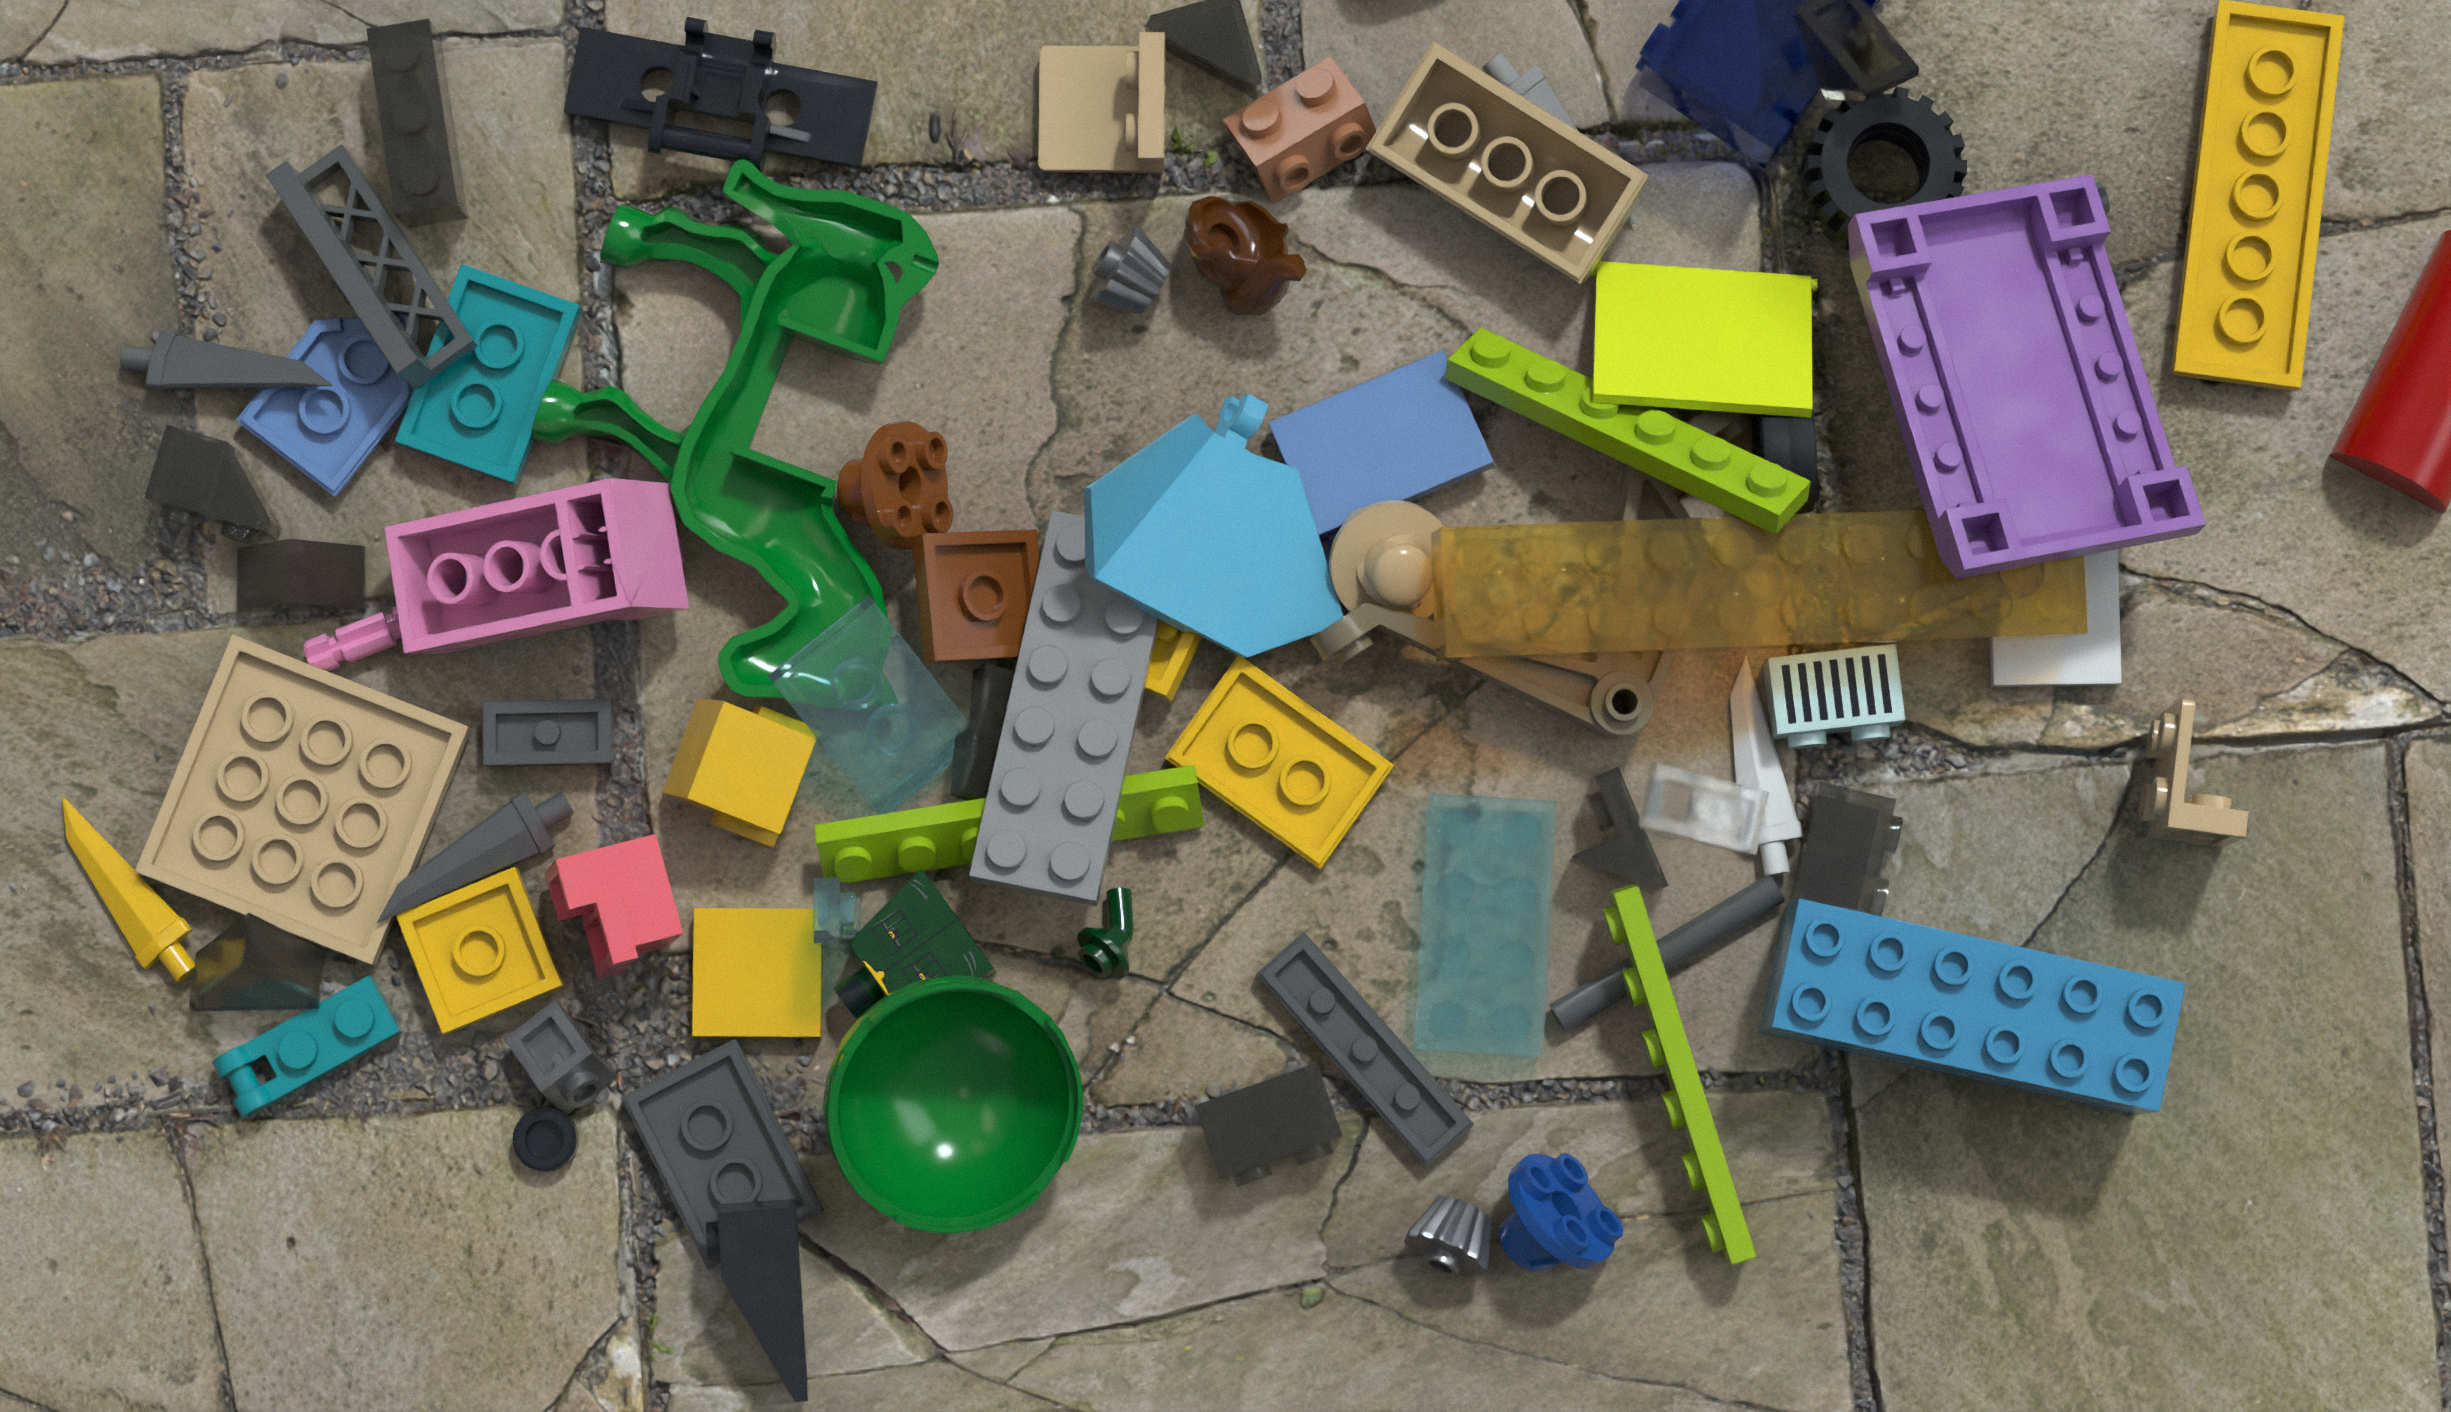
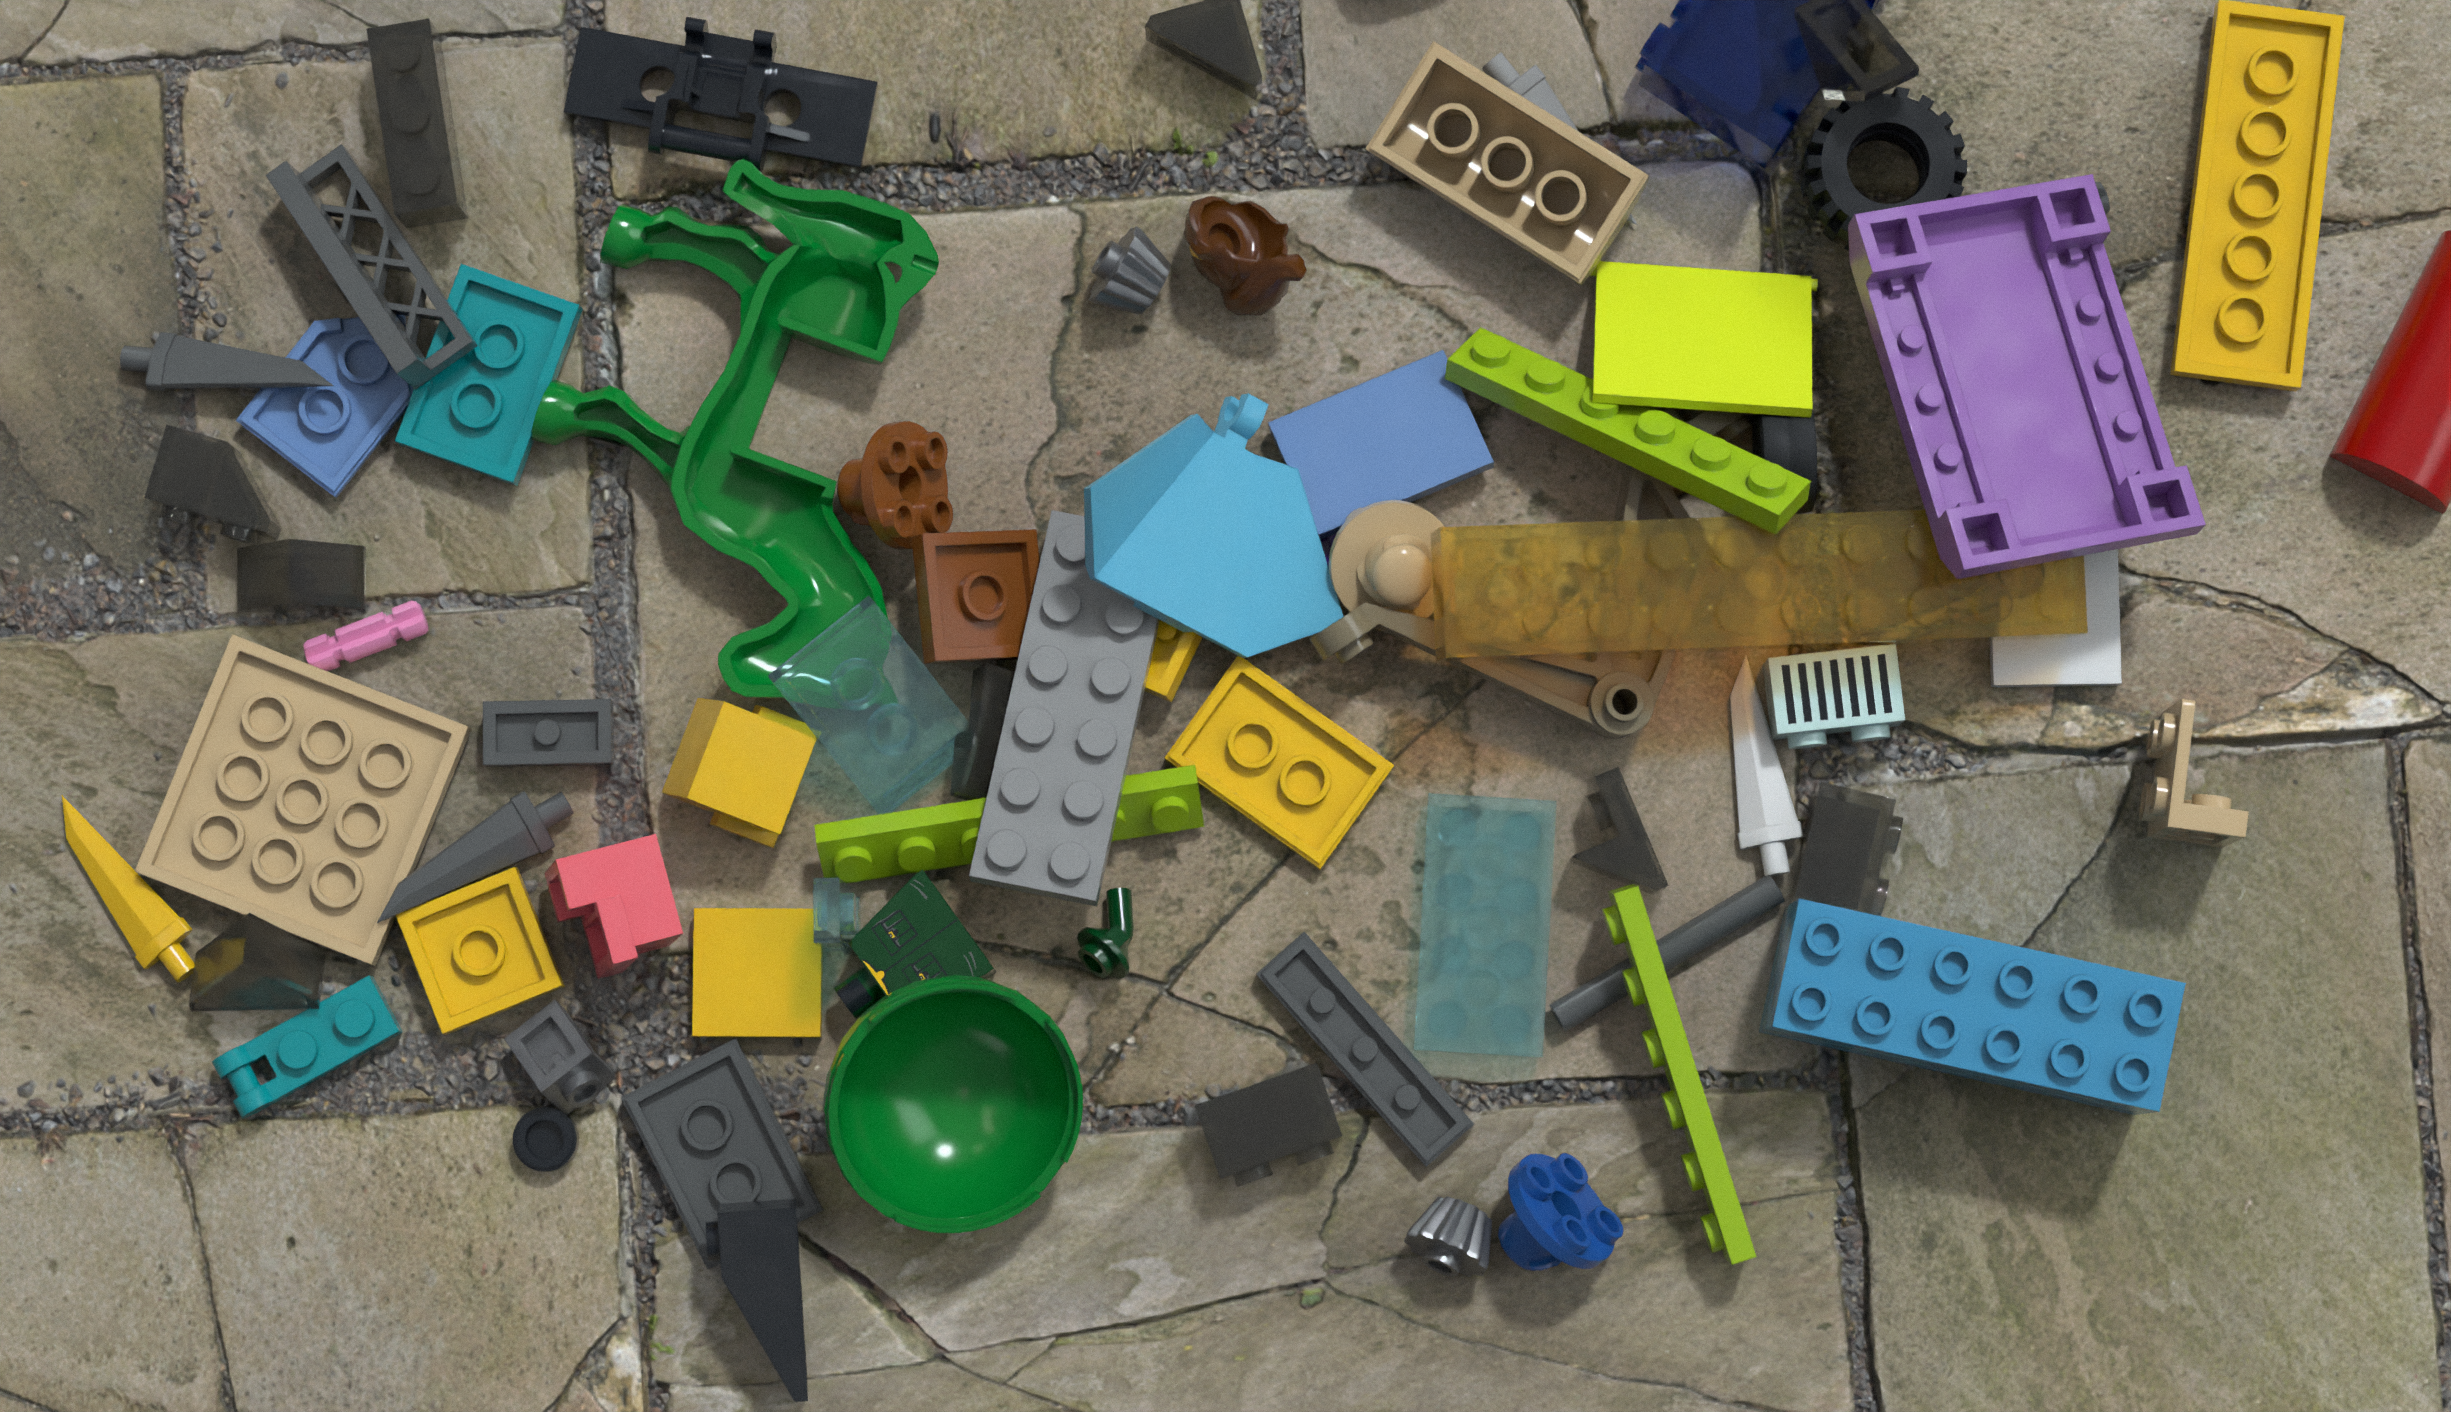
bright pink hinge [384,478,689,654] -> none
tan bracket [1038,32,1166,173] -> none
nougat bracket [1223,56,1376,203] -> none
clear slope [1639,763,1769,855] -> none

